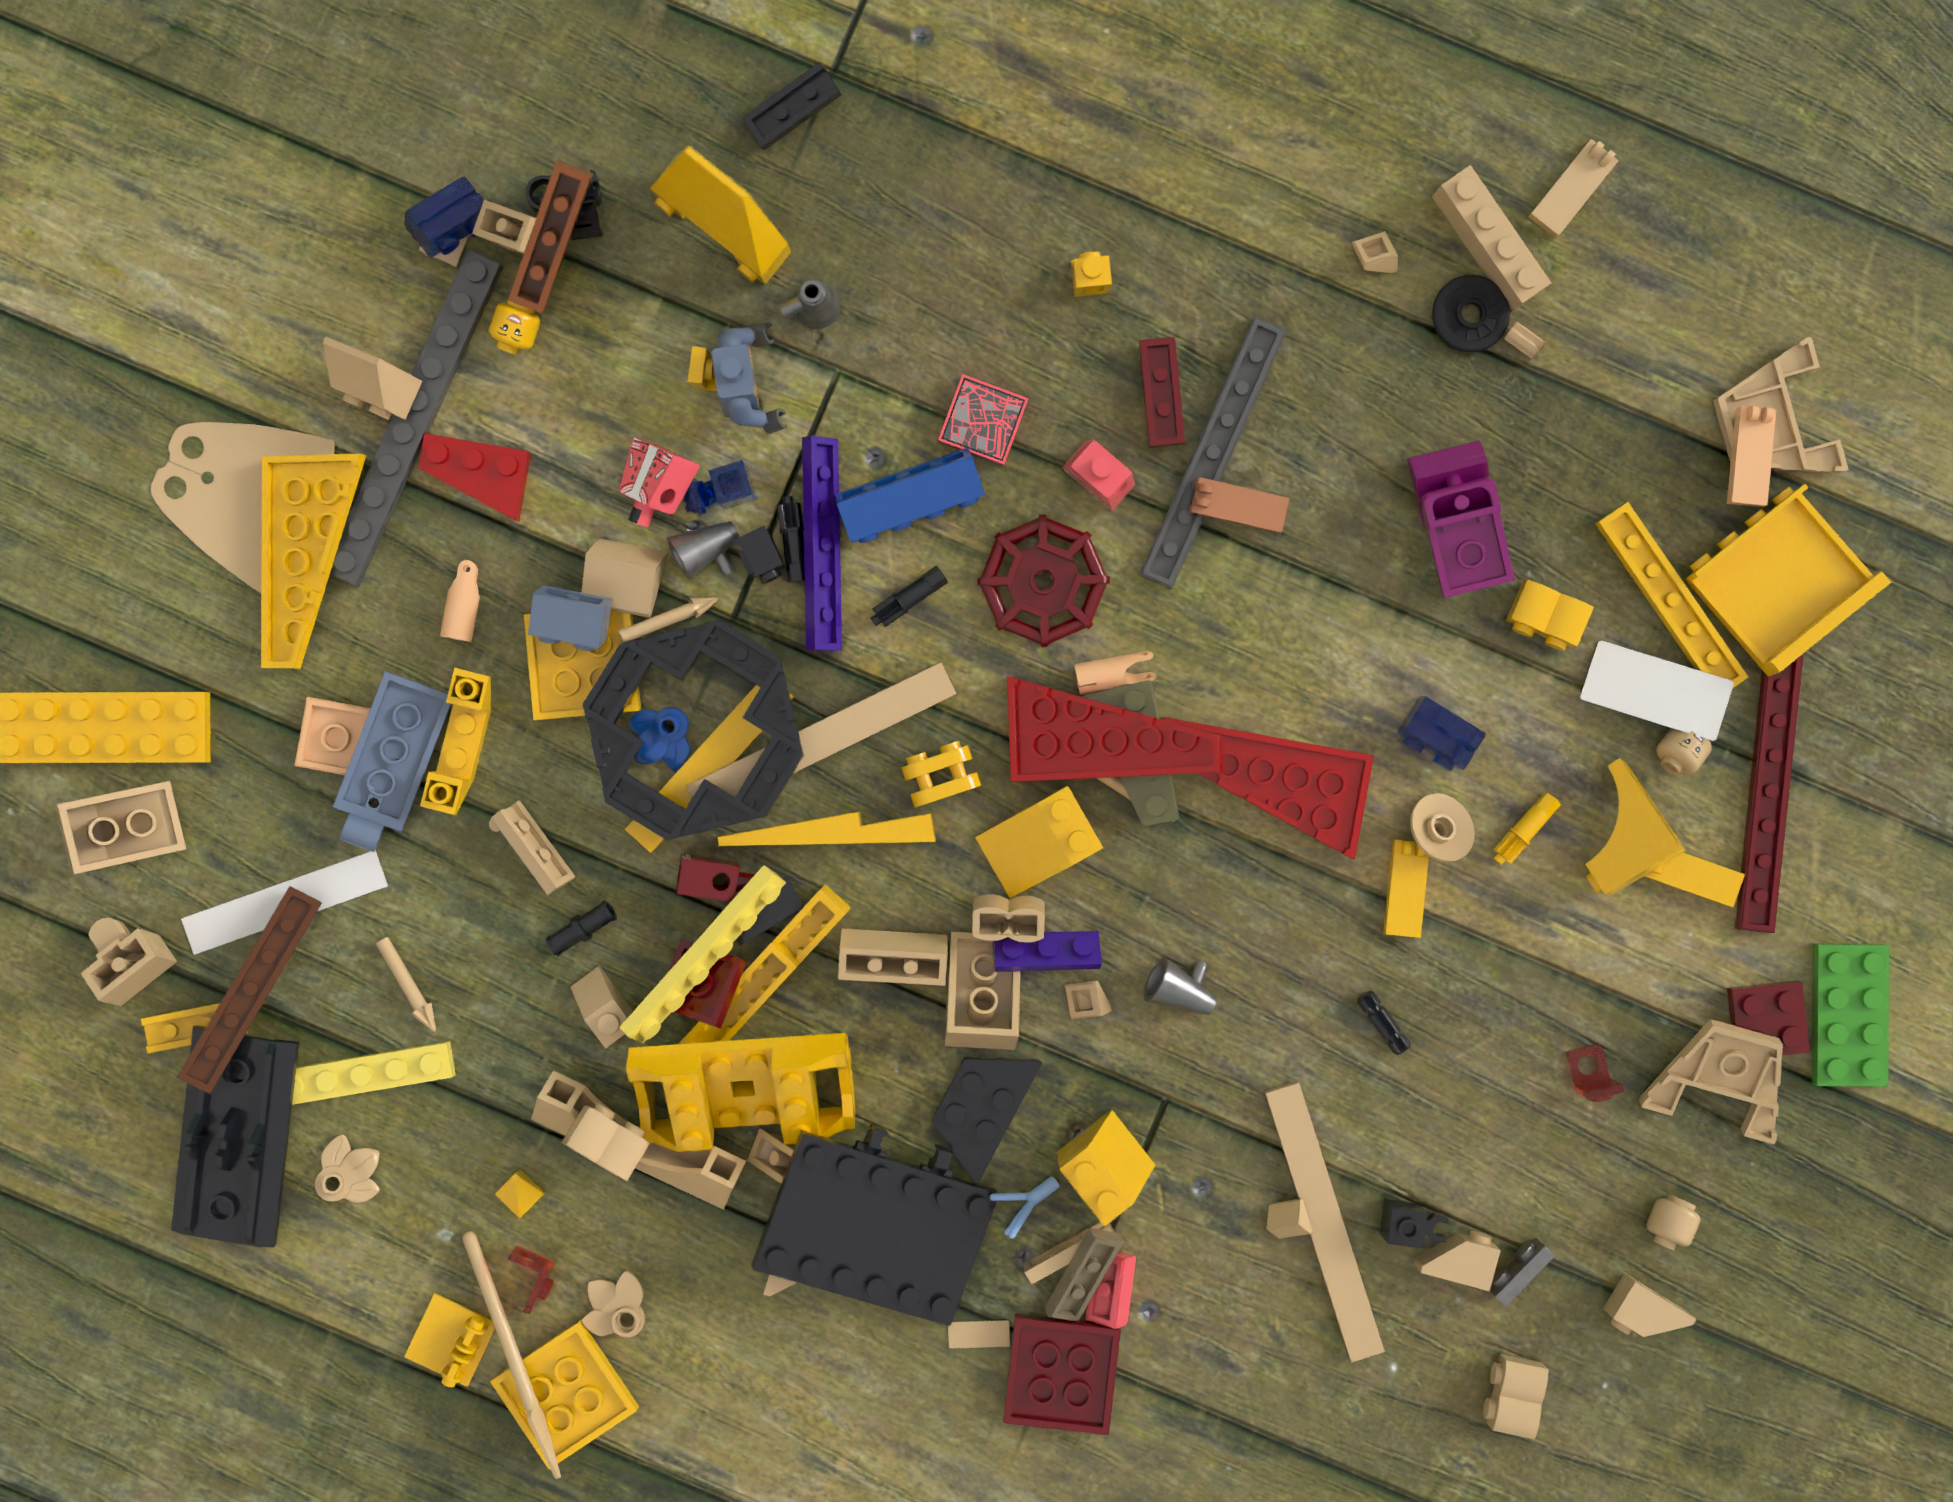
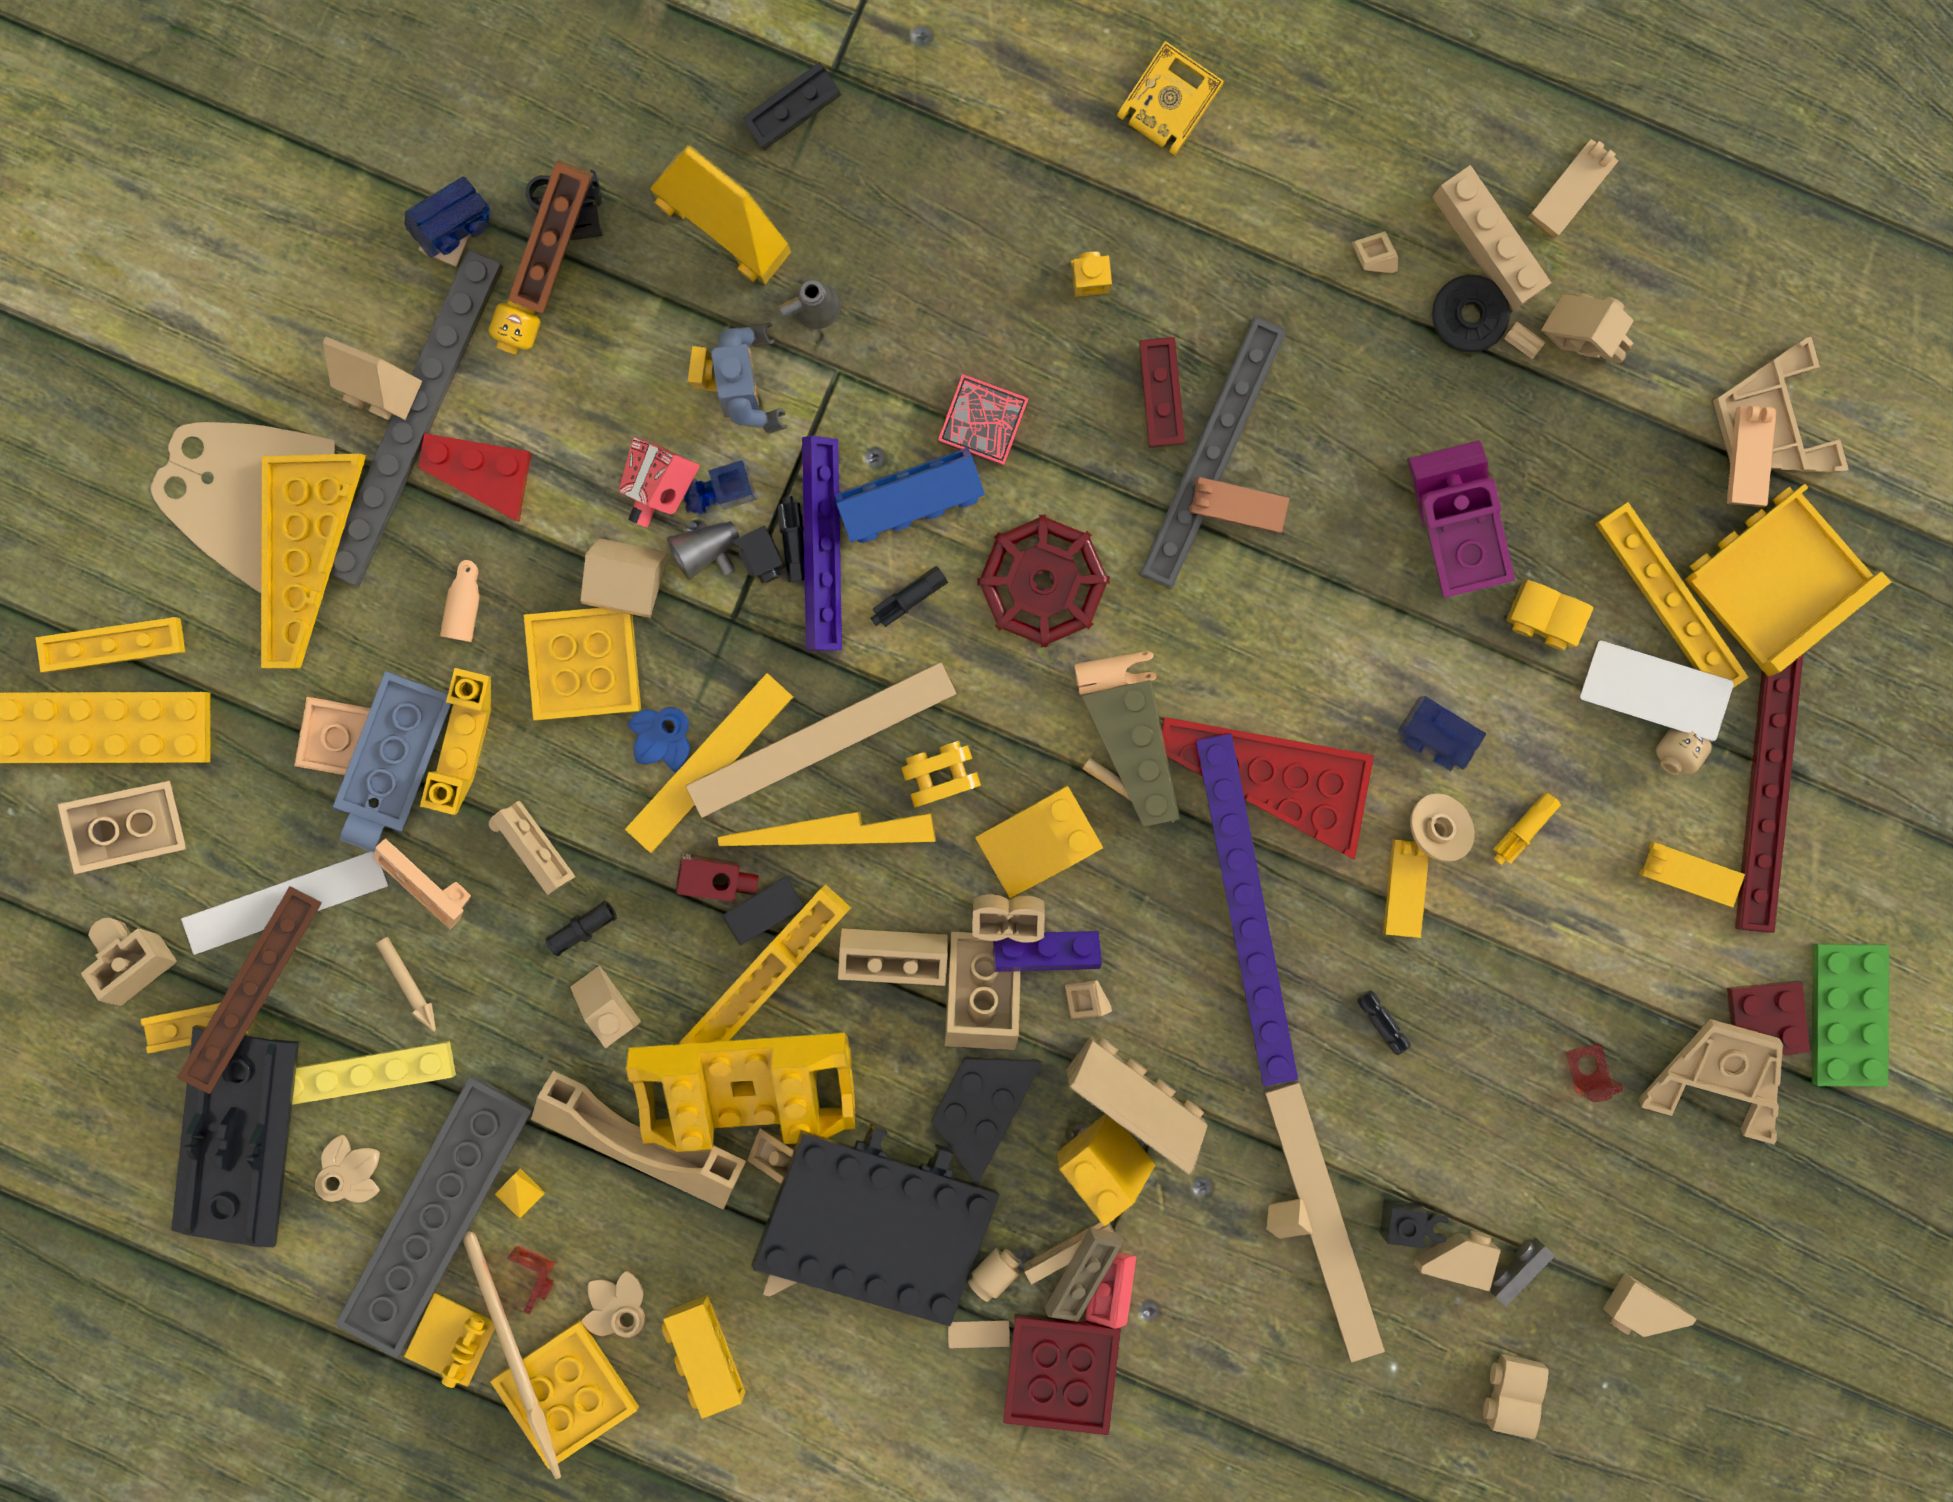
tan slope [472,200,536,255] -> none
sand blue brick [528,585,612,651] -> none
tan brick [561,1103,650,1181] -> none
black plate [583,620,804,840] -> none
tan piece [618,597,718,643] -> none
light yellow plate [619,865,786,1044] -> none
dark red plate [668,939,747,1029] -> none
light blue plant [989,1176,1060,1239] -> none
red wing [1007,676,1223,782] -> none
coral torso [1062,439,1135,511] -> none
flat silver piece [1144,957,1217,1015] -> none
yellow arch [1585,758,1686,896] -> none
tan head [1646,1194,1701,1251] -> none
none -> yellow plate [35,617,186,673]
none -> dark grey plate [335,1075,534,1359]
none -> light nougat hinge [373,838,471,930]
none -> yellow brick [662,1295,746,1419]
none -> tan brick [968,1248,1020,1302]
none -> tan slope [1066,1036,1208,1175]
none -> yellow container [1117,41,1224,156]
none -> dark purple plate [1196,733,1298,1086]
none -> tan brick [1541,293,1634,363]

